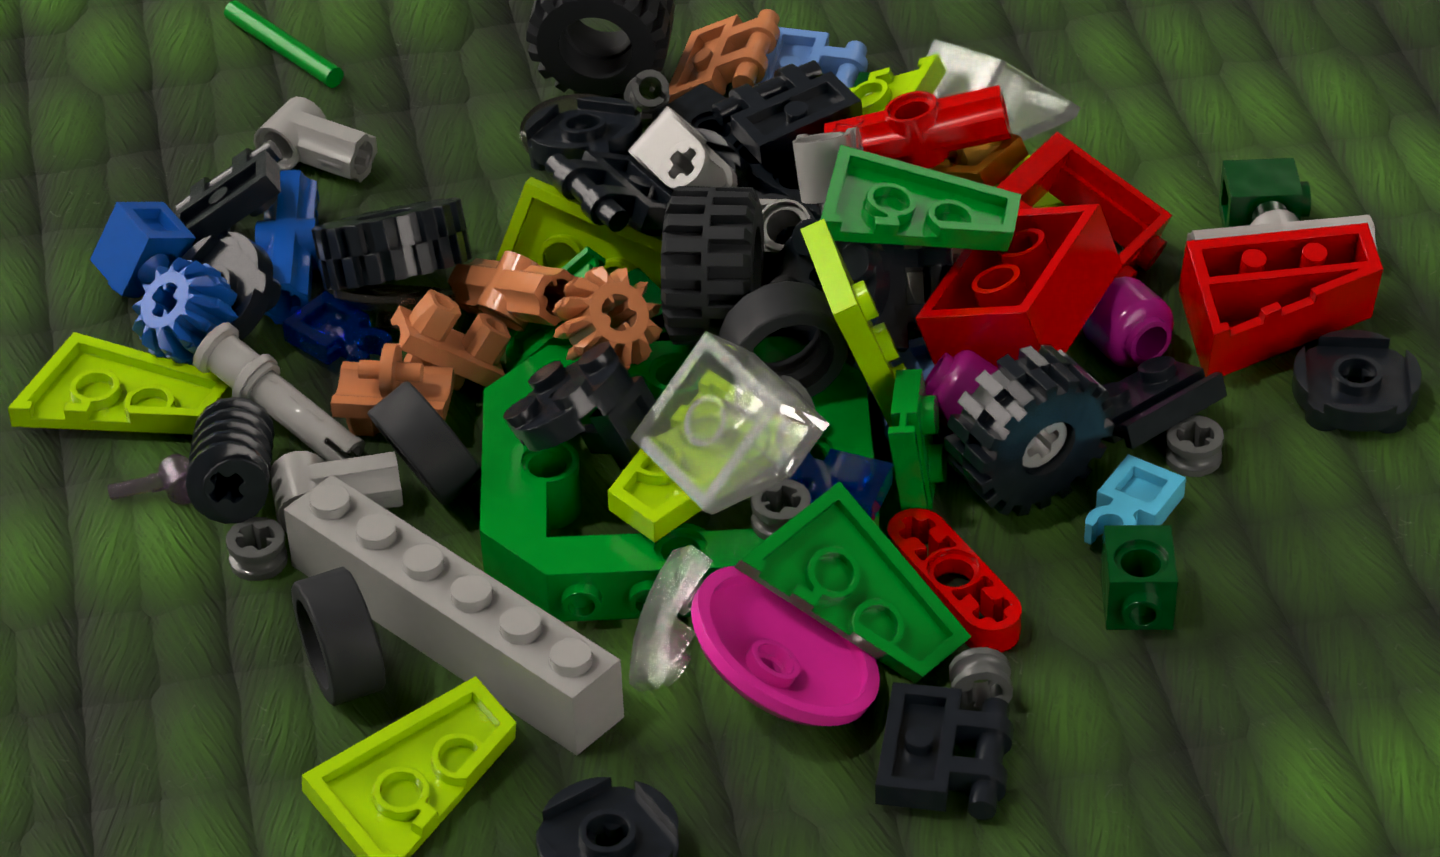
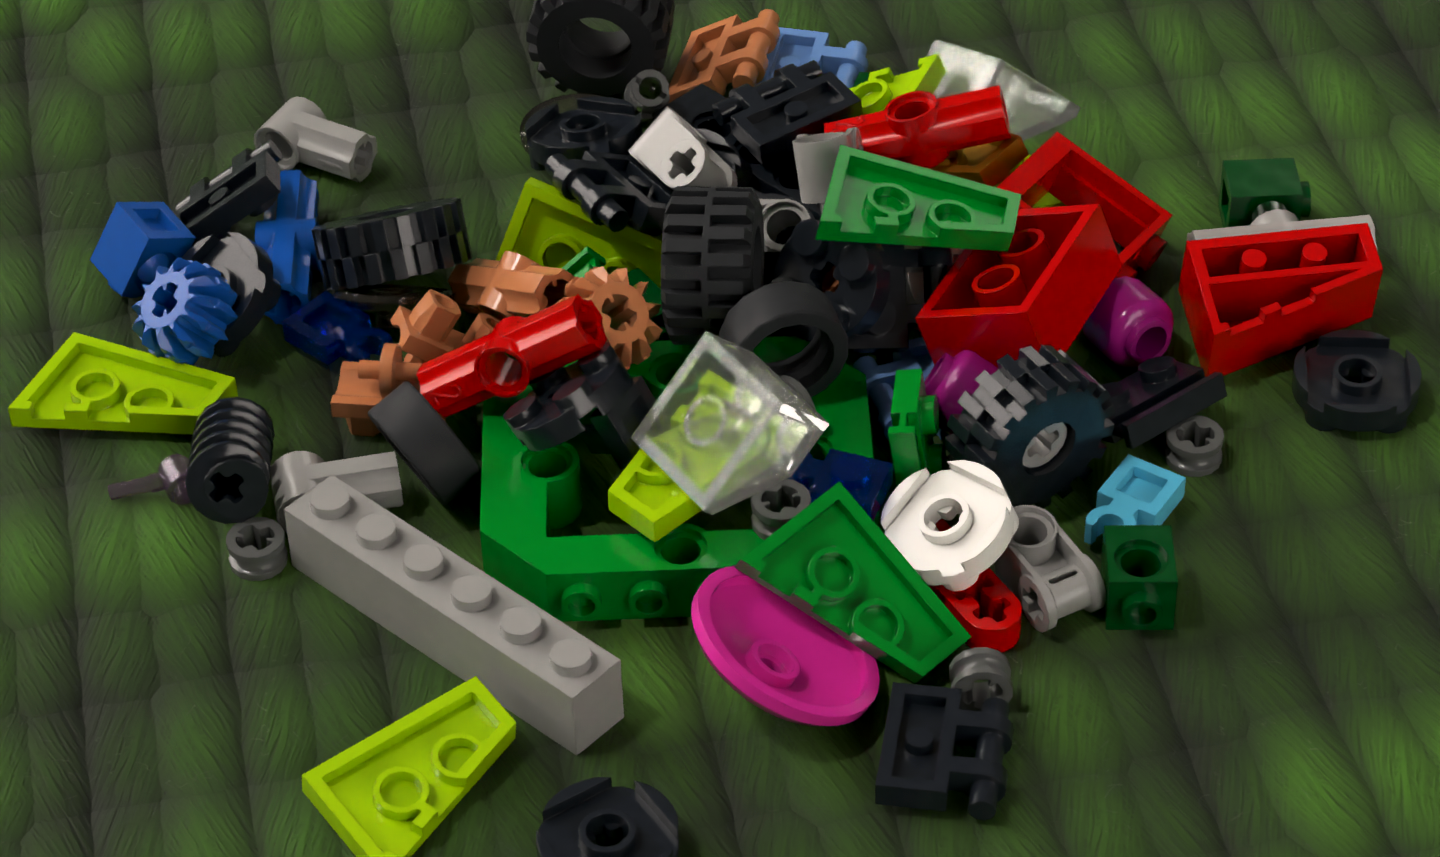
light grey pin [193,322,365,462] -> none
green bar [224,0,344,88] -> none
black tyre [291,567,386,706] -> none
clear slope [629,545,713,692] -> none
lime wing [800,219,907,427] -> none
none -> red piece [416,294,607,417]
none -> white plate [881,460,1019,591]
none -> light grey piece [995,505,1106,633]

